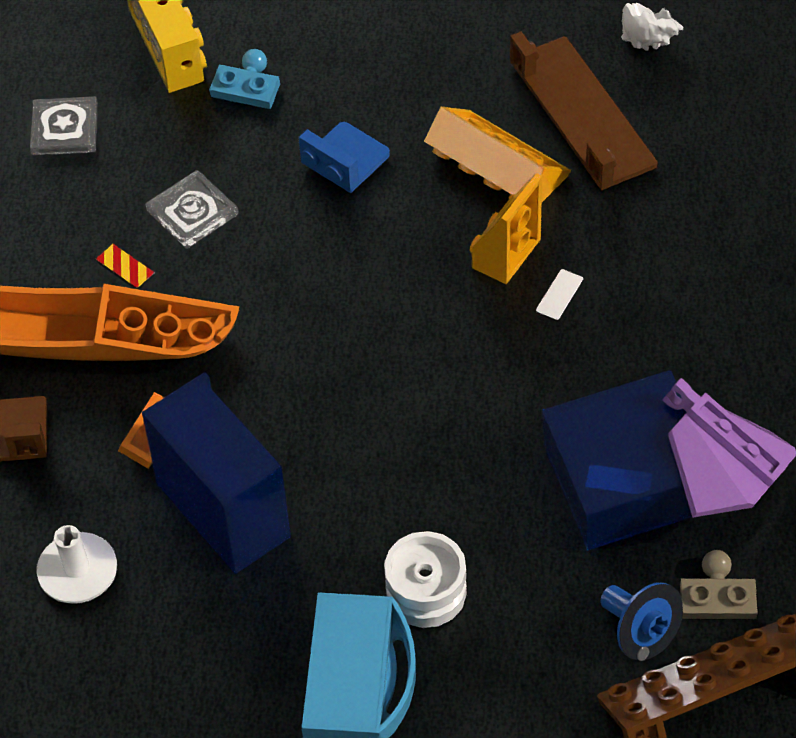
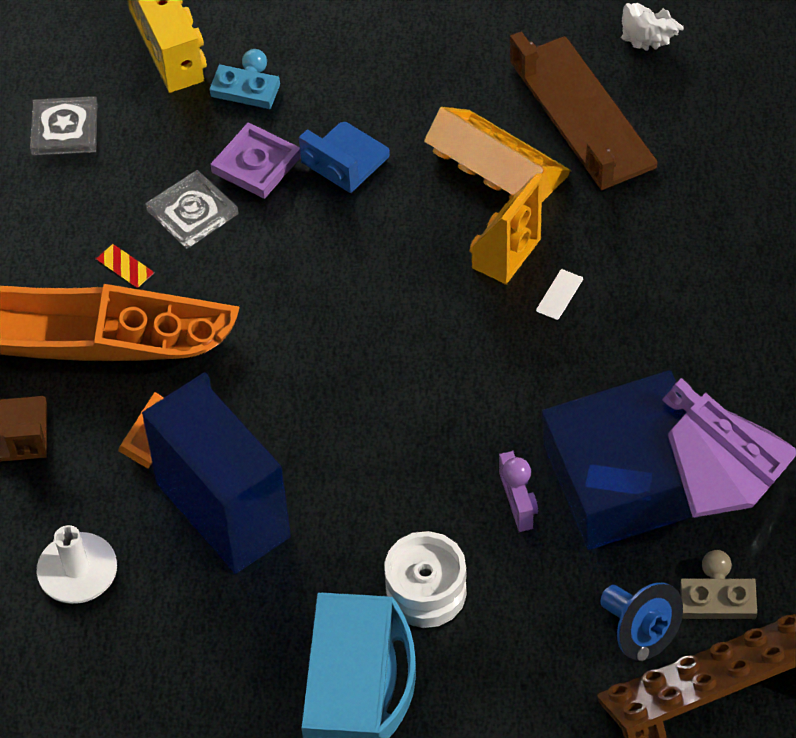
none -> medium lavender plate [211,123,301,199]
none -> medium lavender plate [499,451,538,532]

